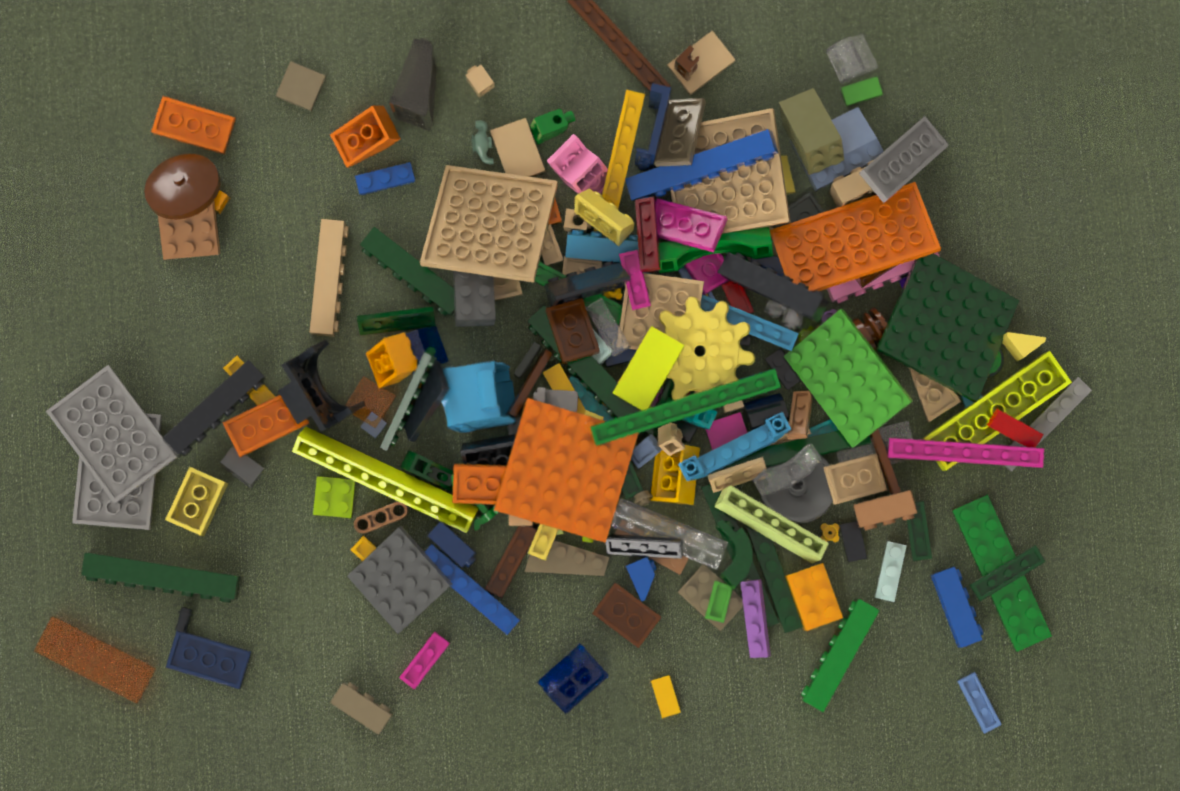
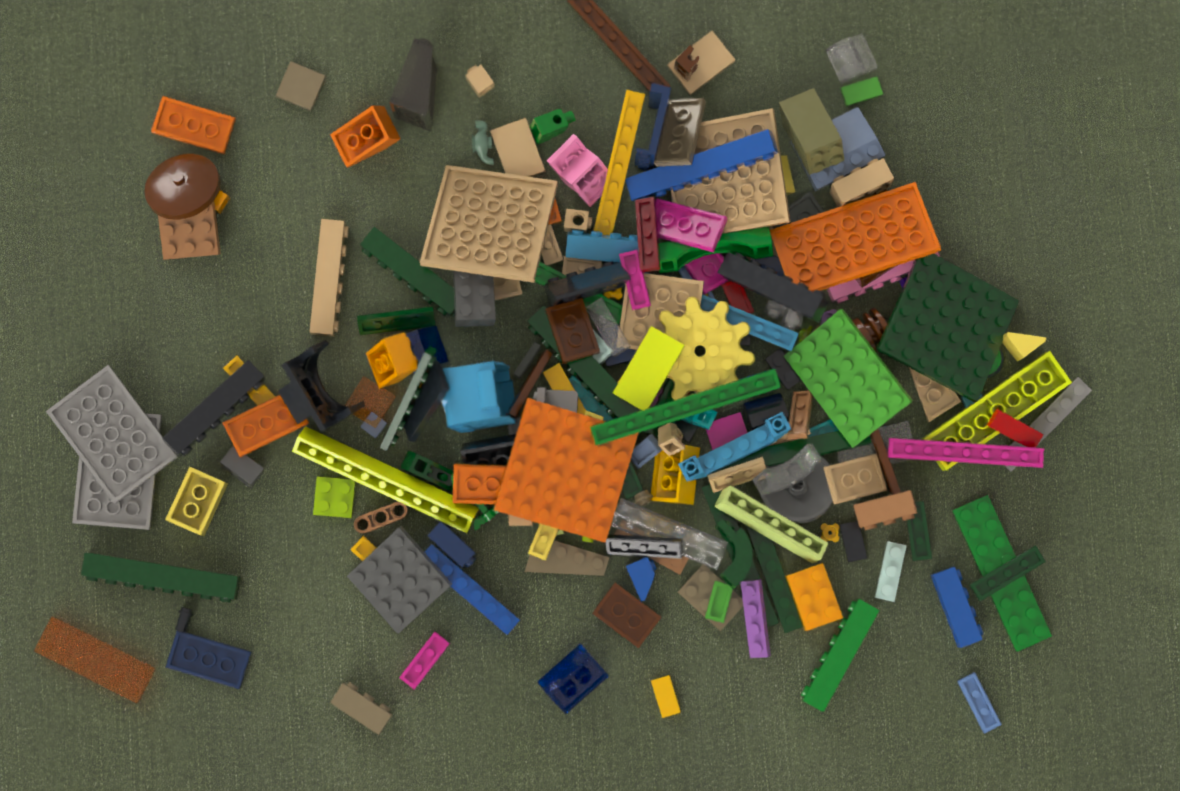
blue plate [355,162,415,195] -> none
reddish brown tile [485,526,537,598] -> none
light yellow slope [574,188,634,246] -> none
tan tile [723,400,744,413] -> none
light grey plate [859,116,949,203] -> none

